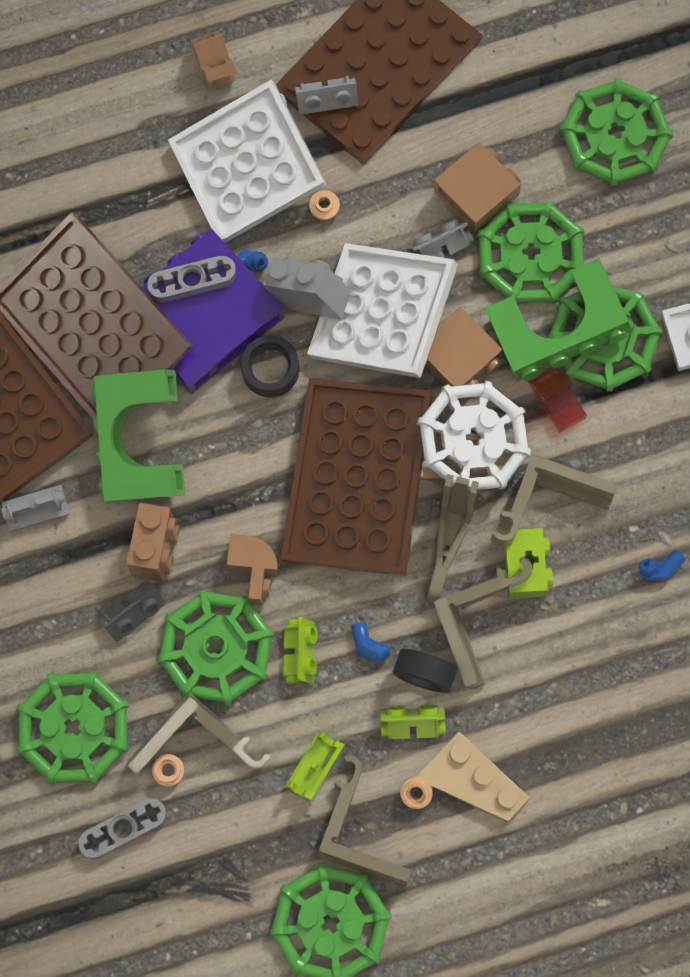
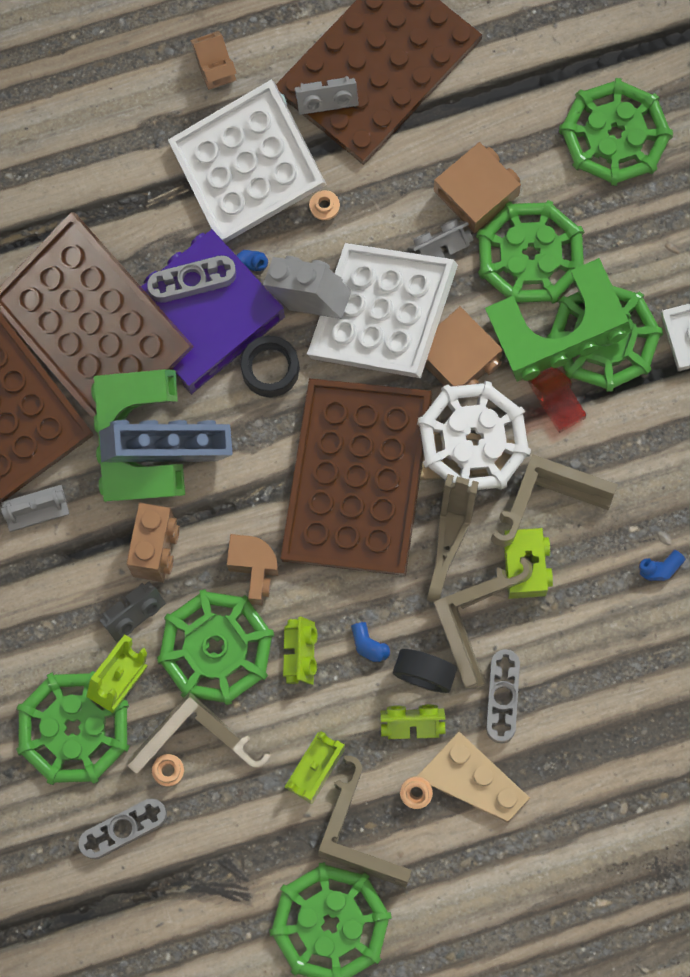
none -> lime hinge [86,634,148,713]
none -> sand blue brick [99,420,233,462]
none -> light grey beam [486,649,520,743]

